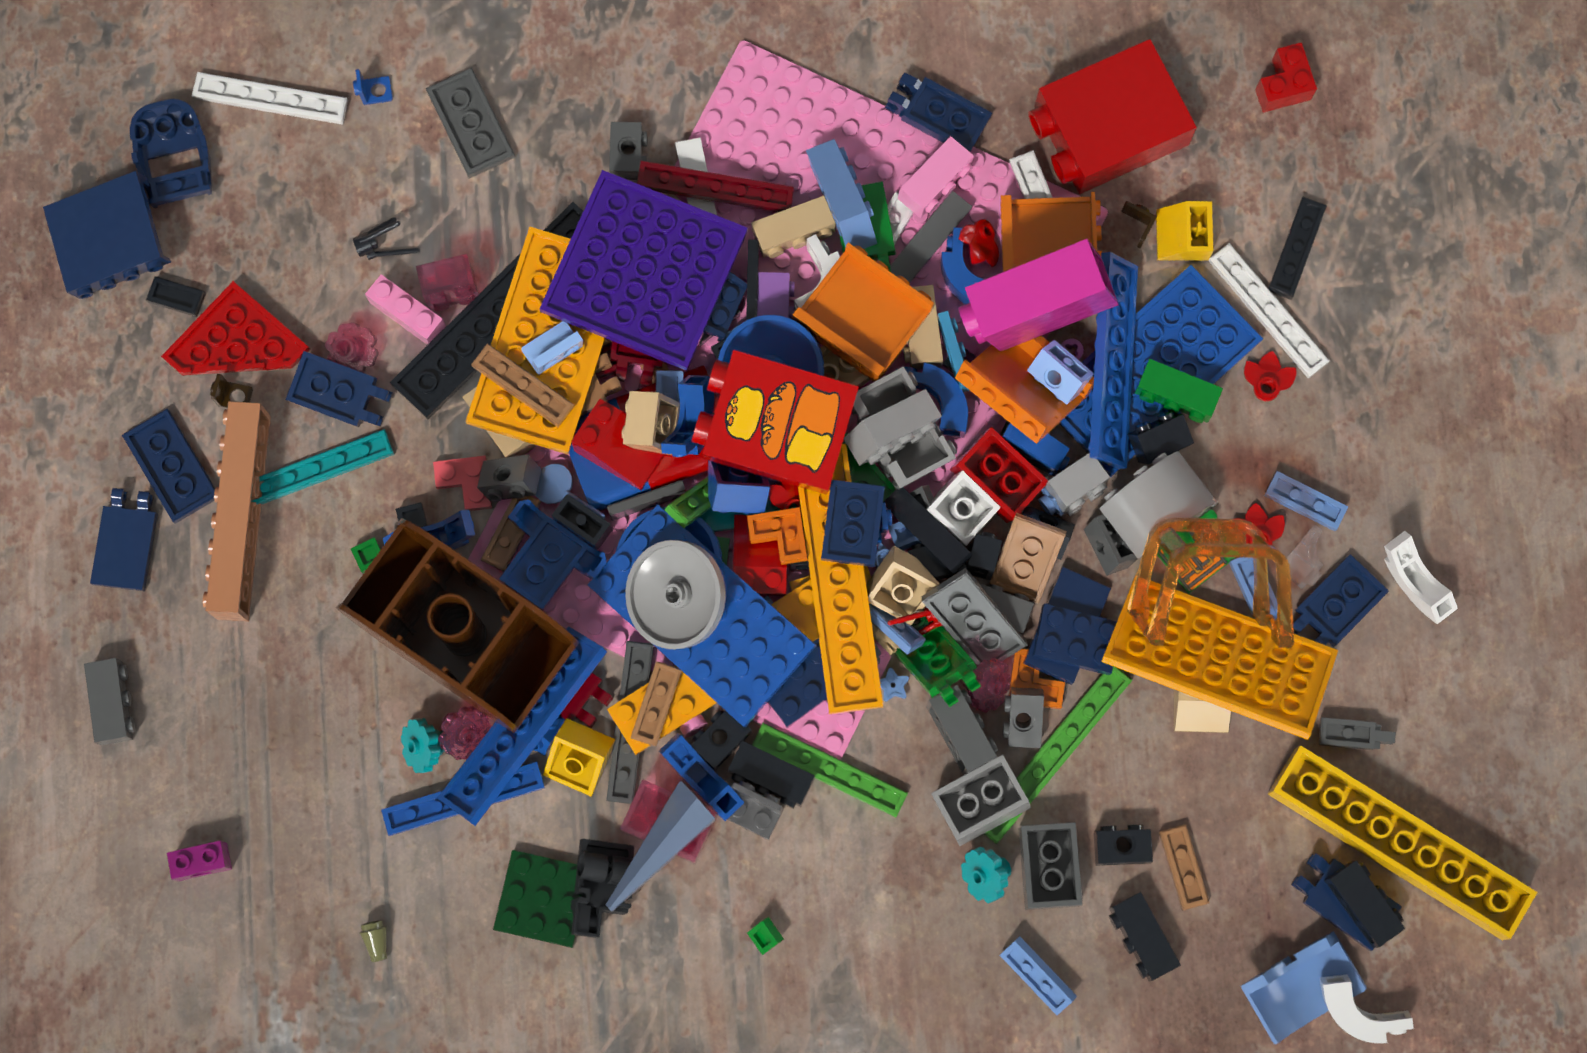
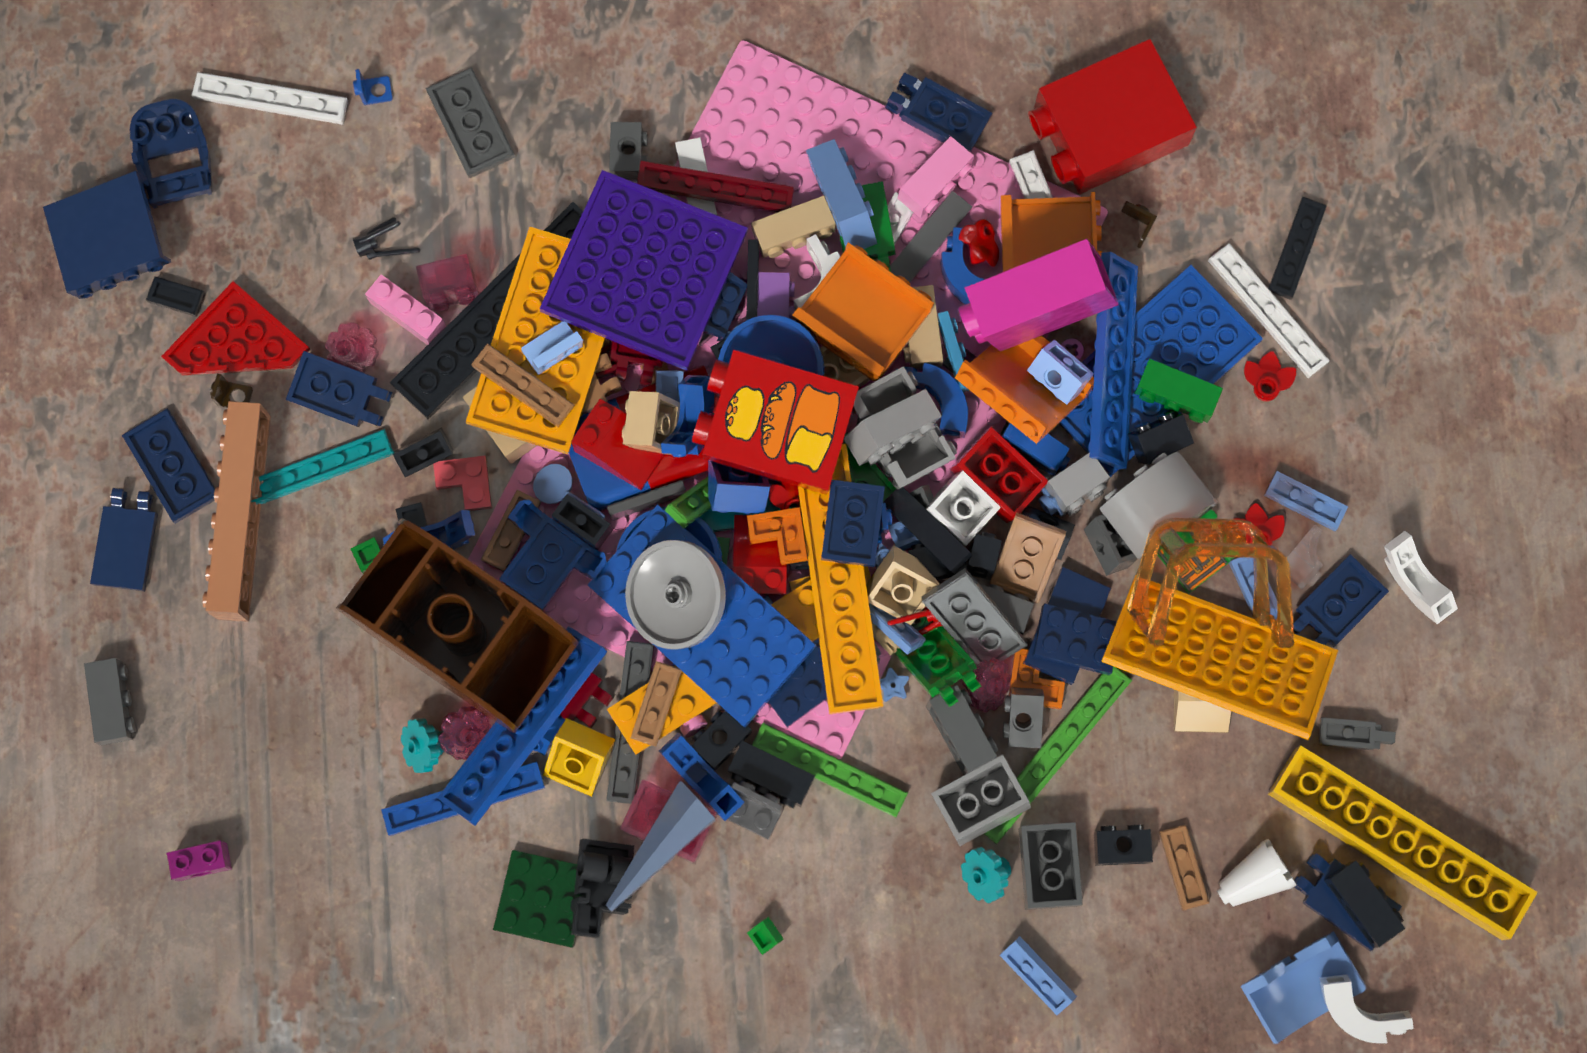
olive cone [359,920,387,962] -> none
dark grey brick [477,454,541,502] -> none
black brick [1108,892,1181,982] -> none
yellow slope [1156,201,1213,261] -> none
red brick [1255,42,1317,113] -> none
none -> black brick [393,427,454,478]
none -> white cone [1217,839,1297,906]

